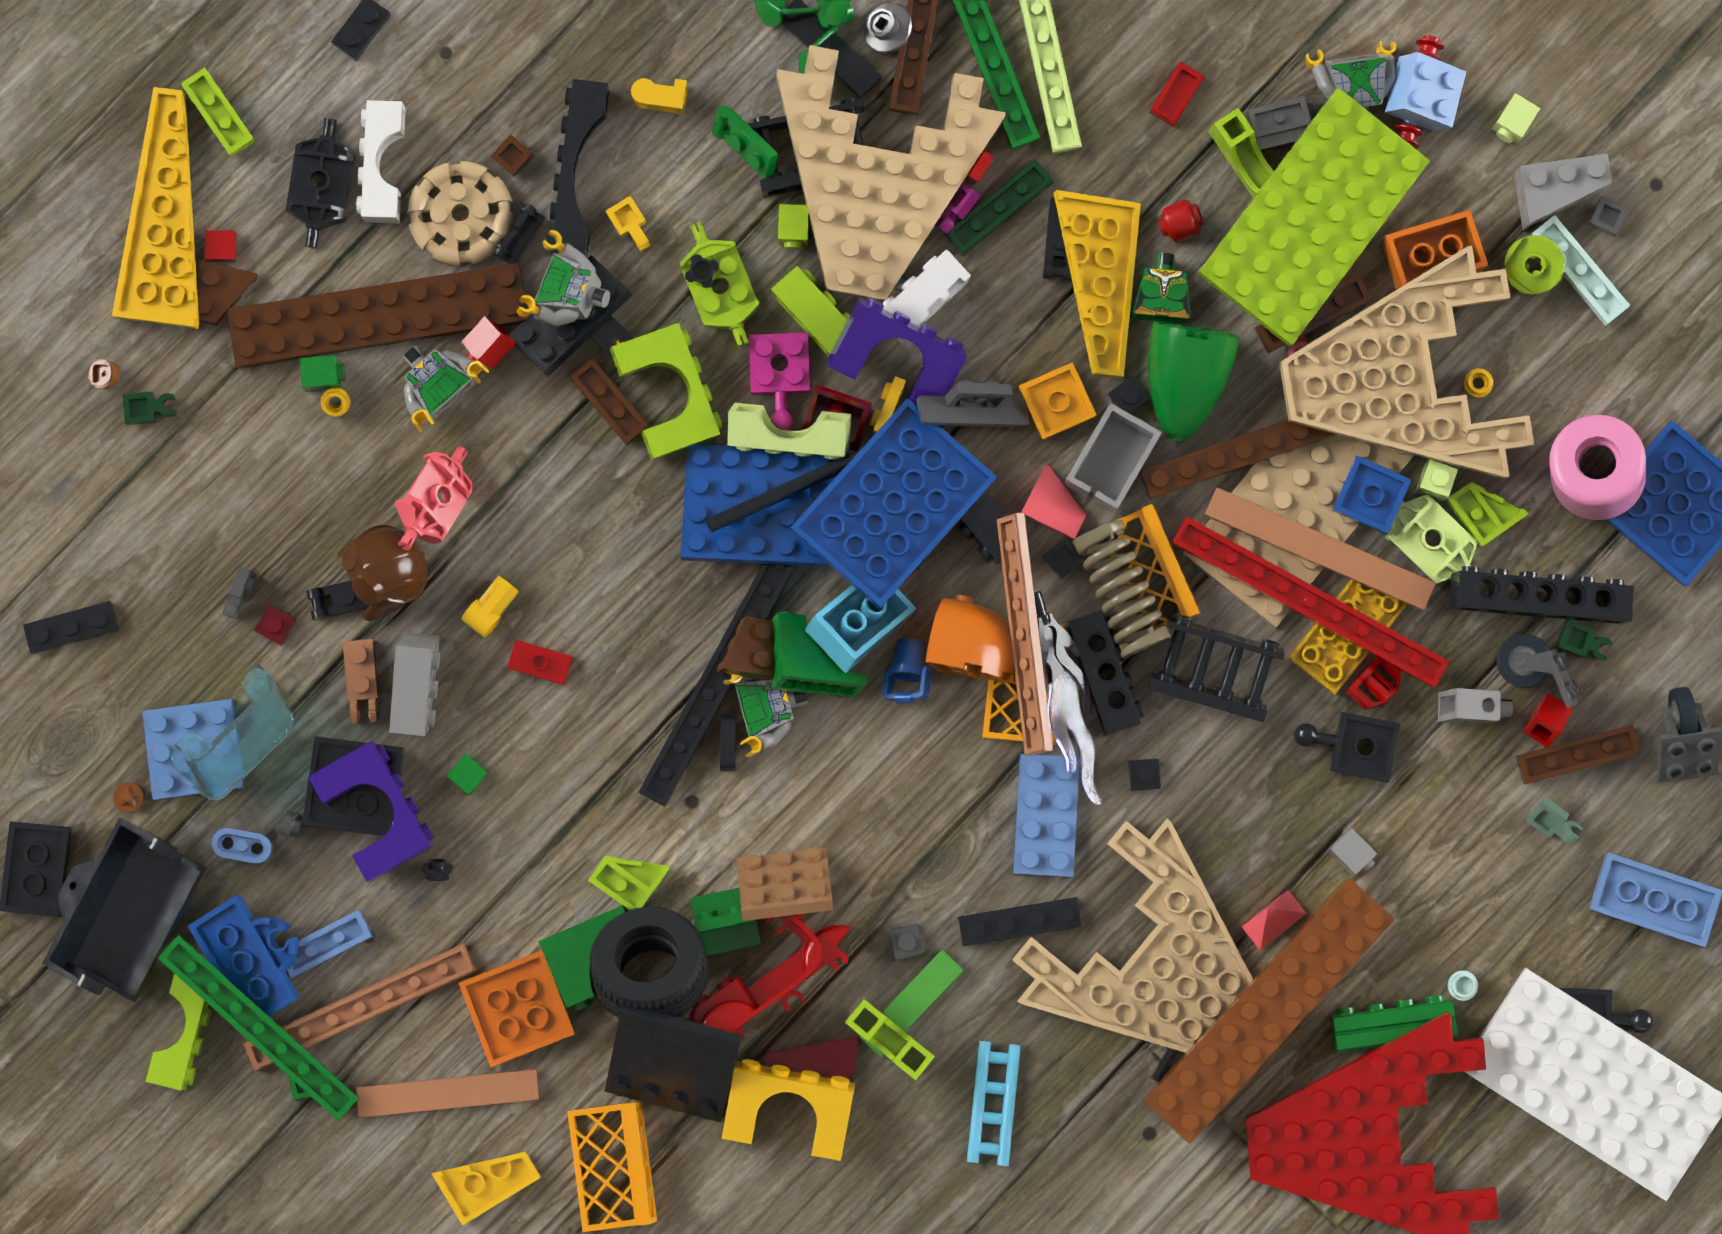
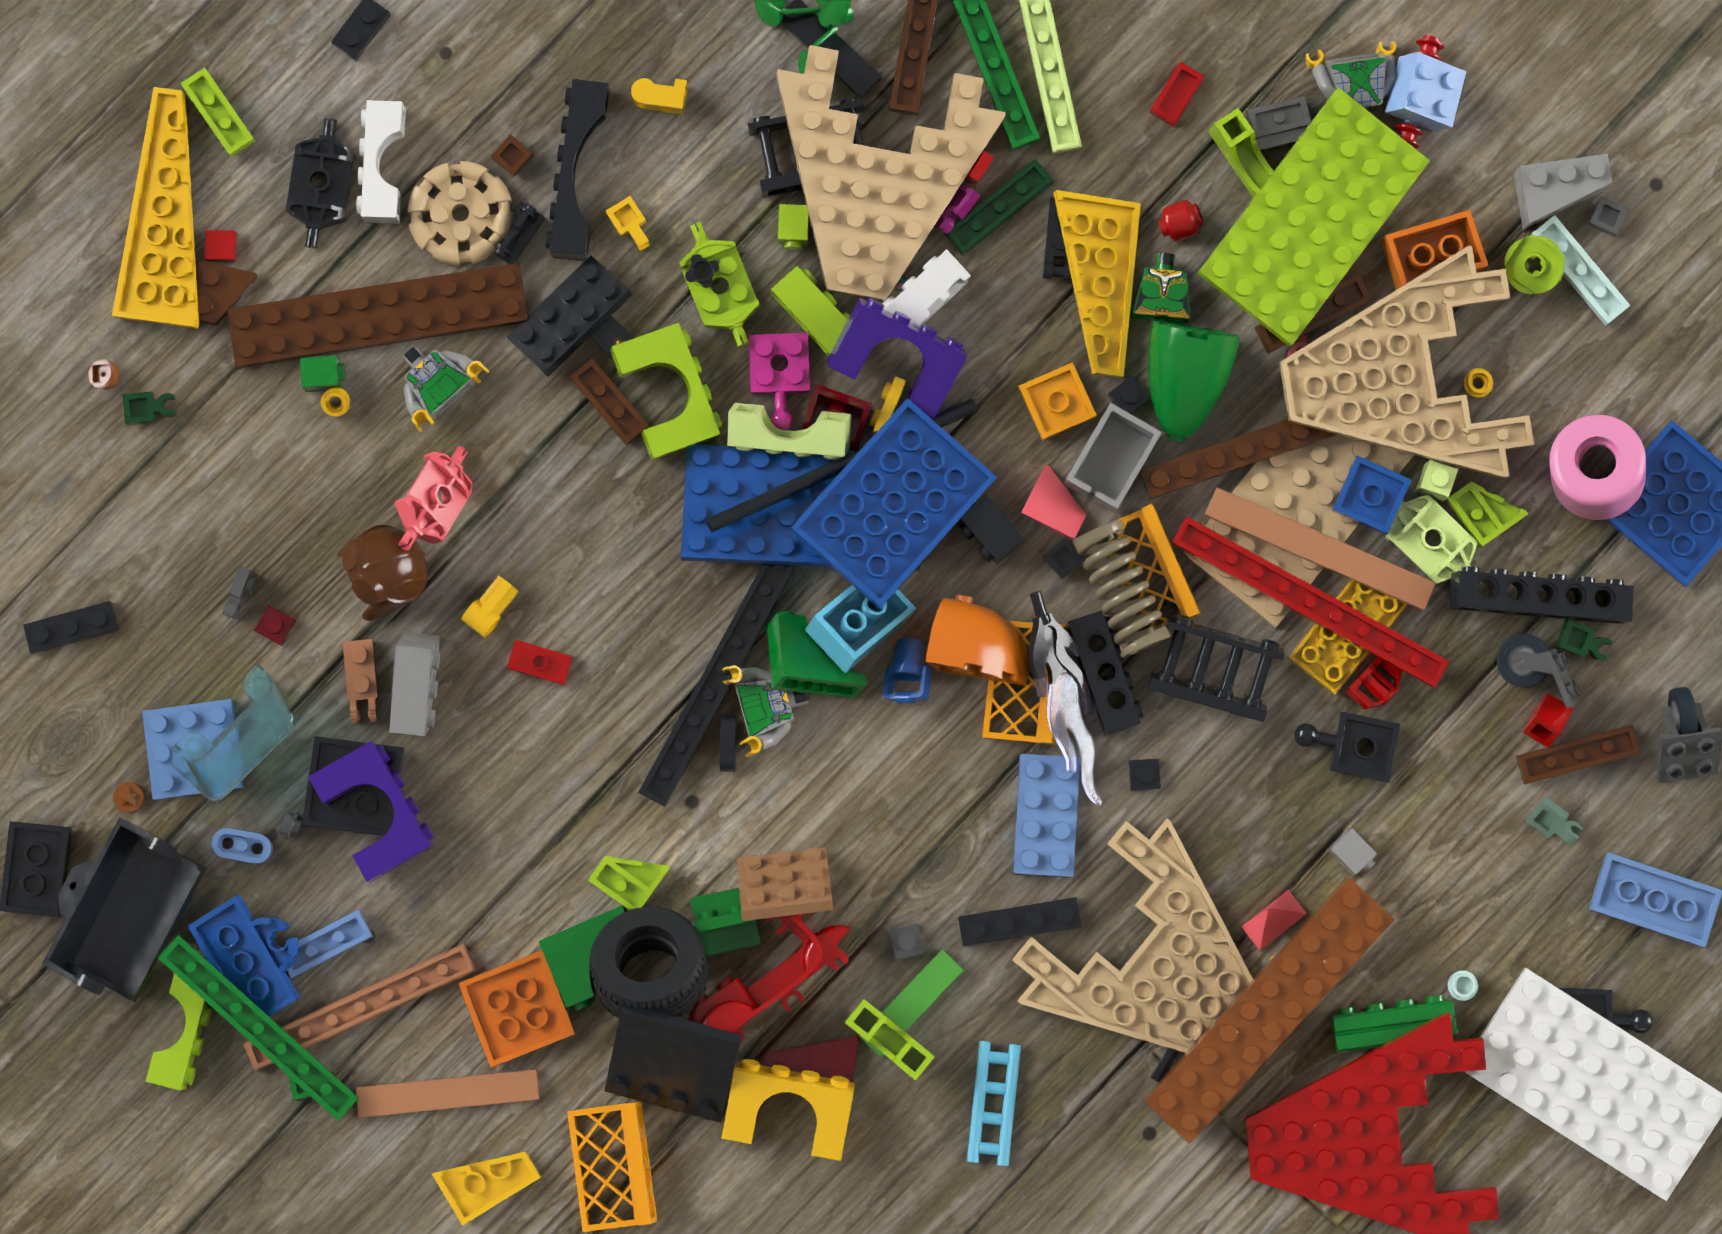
black plate [306,580,369,621] -> none
black plate [422,858,453,881] -> none
green tile [446,753,489,796] -> none
brick [461,316,516,369] -> none
torso [517,230,610,326] -> none
green plate [712,106,778,179] -> none
reddish brown wing [717,616,774,680] -> none
flat silver piece [864,3,912,54] -> none
dark grey bracket [916,380,1030,427] -> none
nougat tile [997,513,1053,756] -> none
light grey torso [1438,688,1513,724] -> none
yellowish green brick [1492,93,1541,144] -> none

